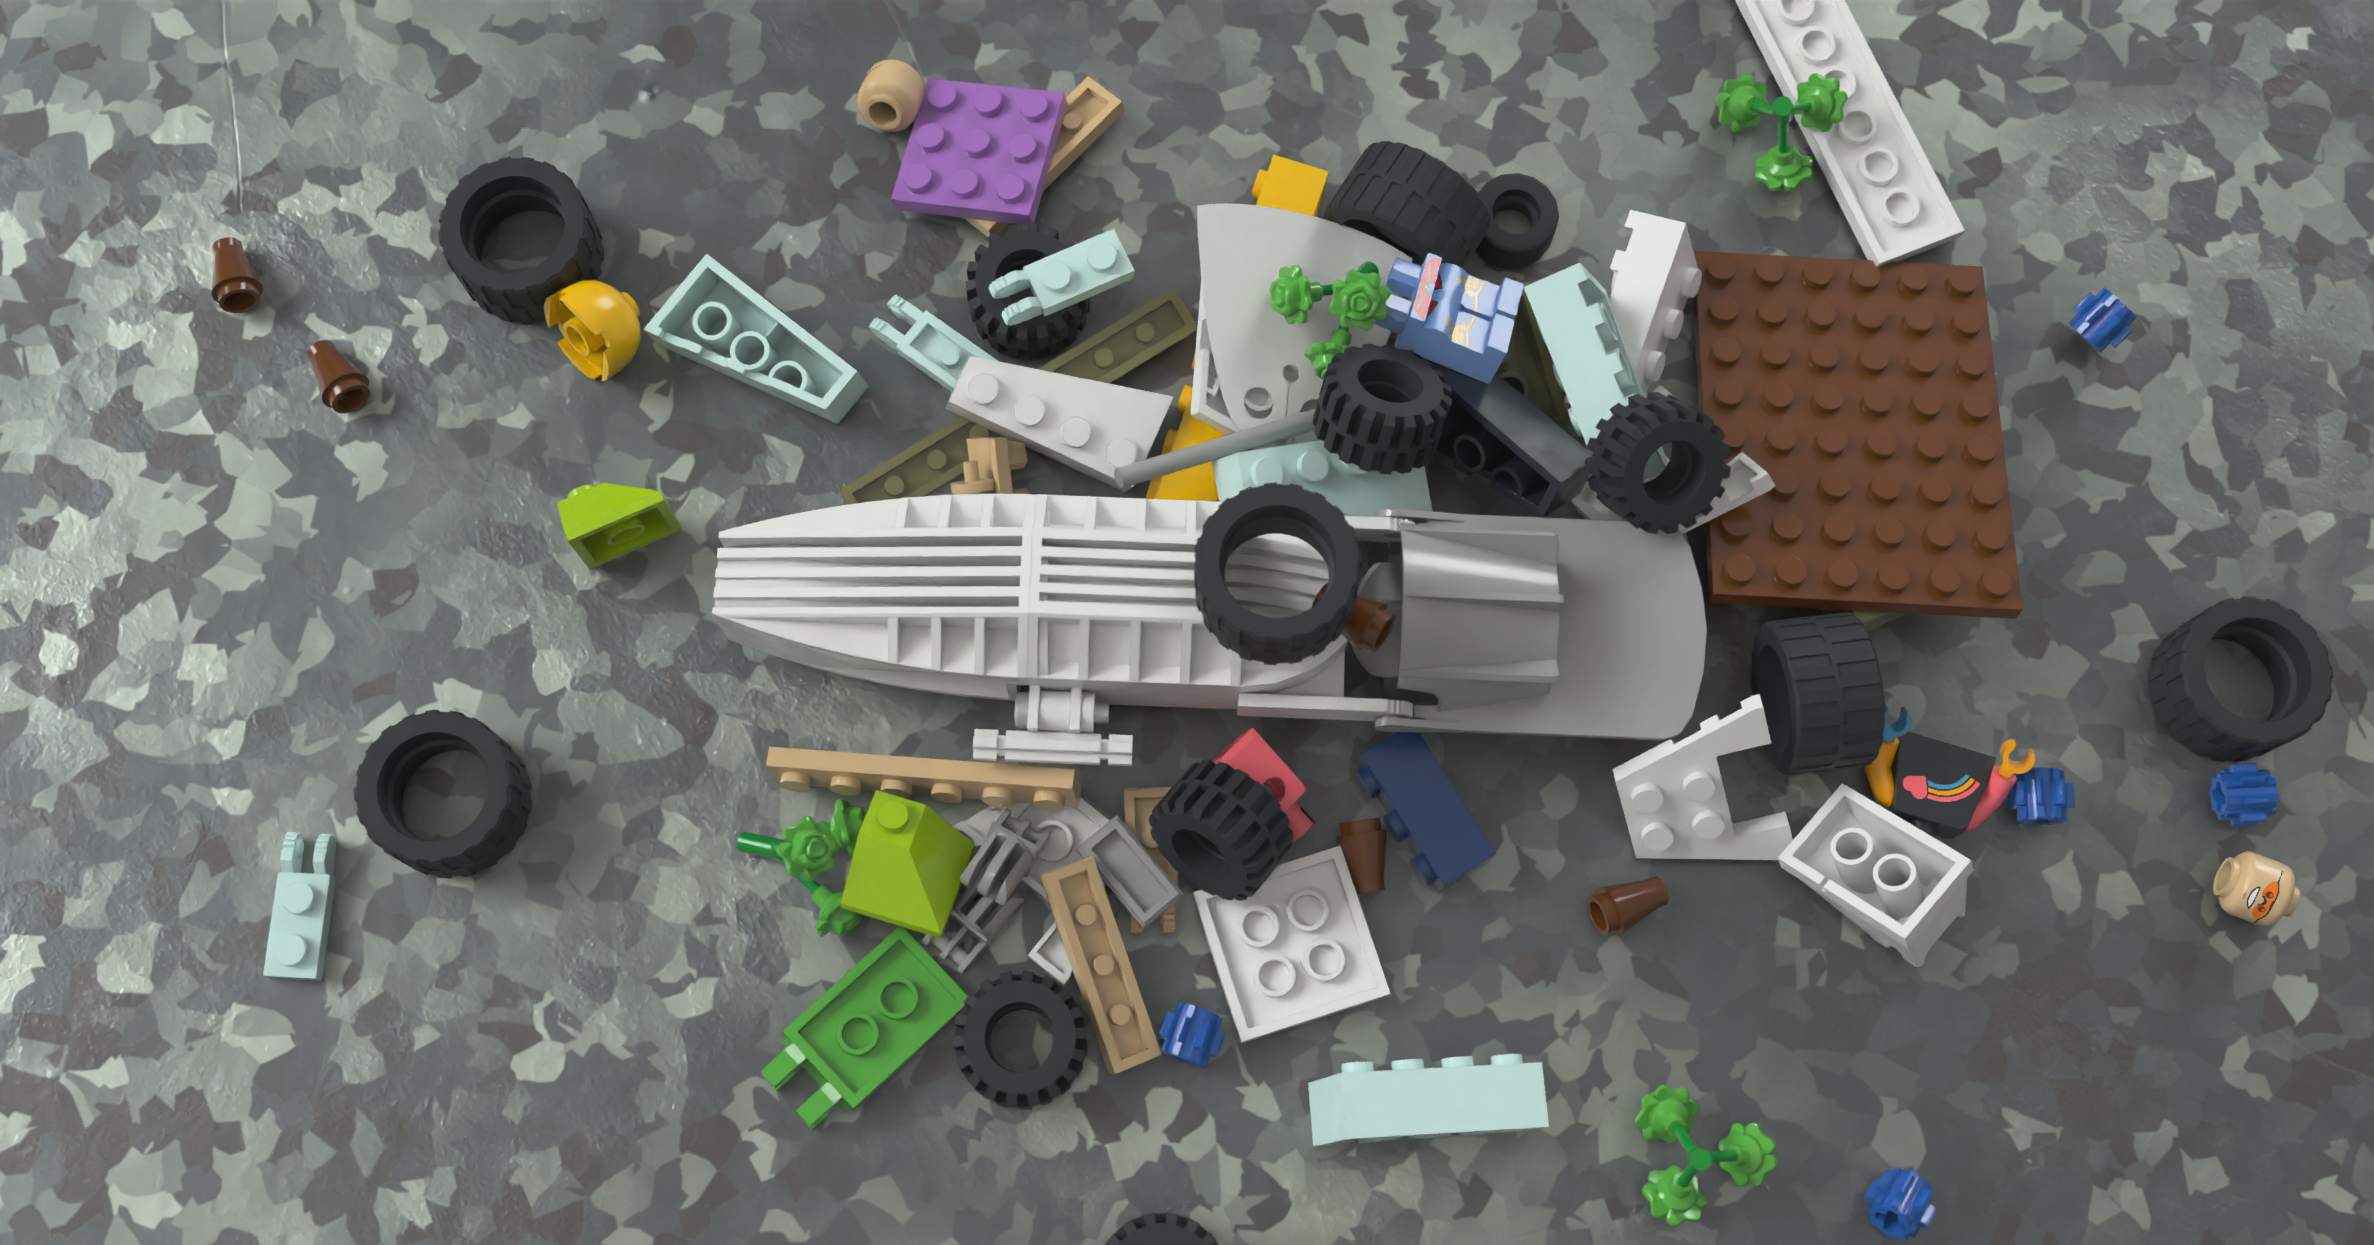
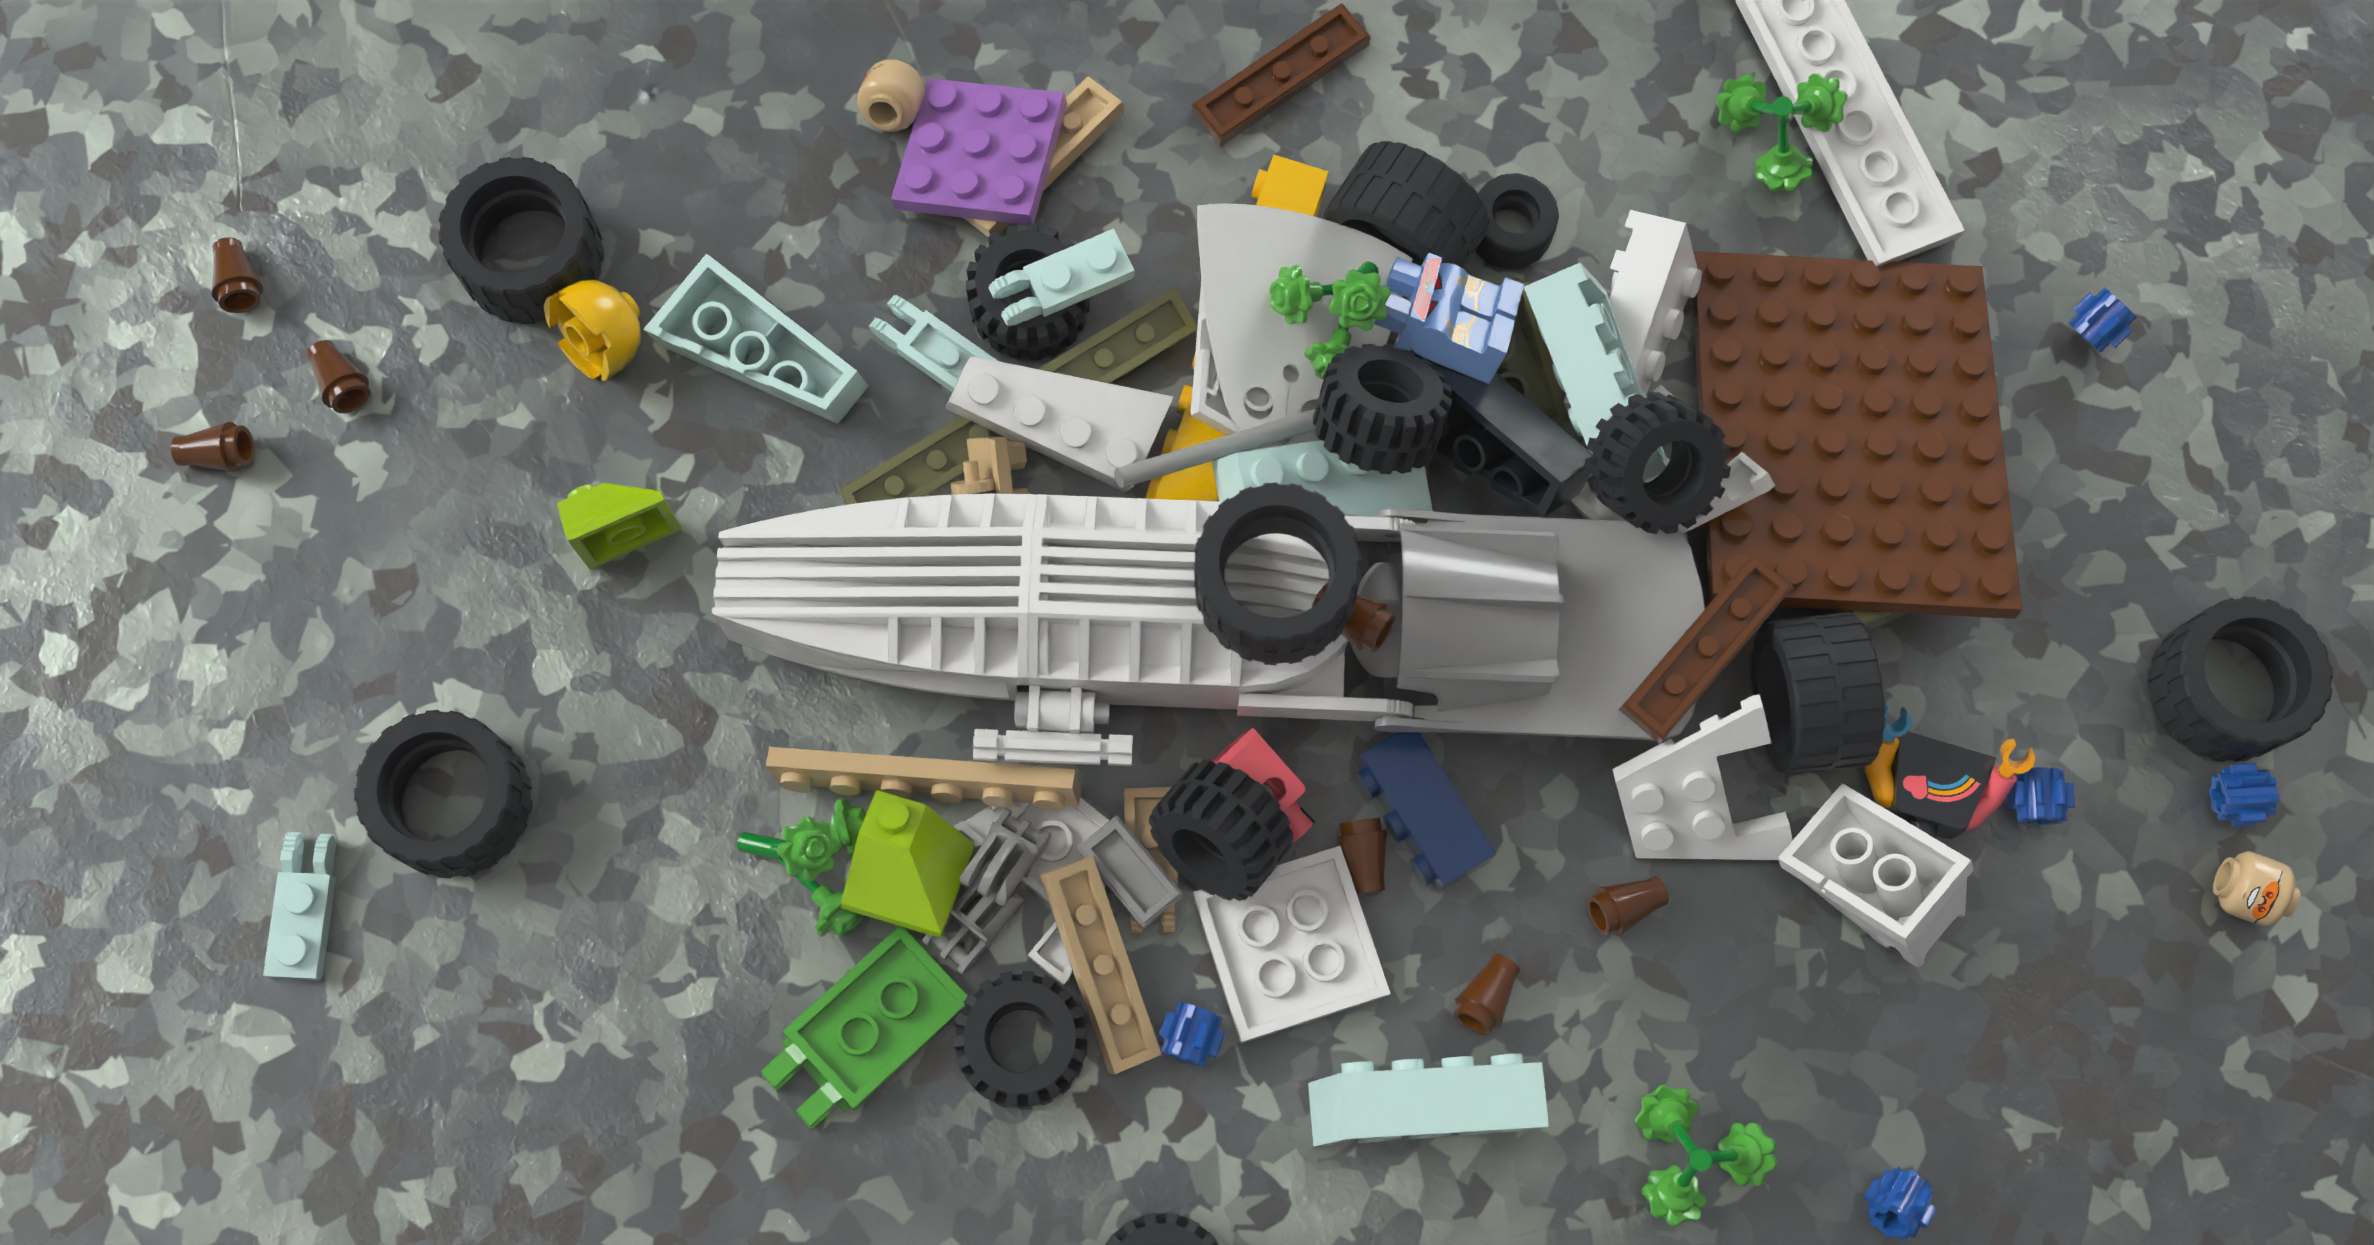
none -> reddish brown cone [171,422,254,471]
none -> reddish brown tile [1192,3,1371,147]
none -> reddish brown cone [1453,954,1520,1035]
none -> reddish brown tile [1619,554,1793,744]

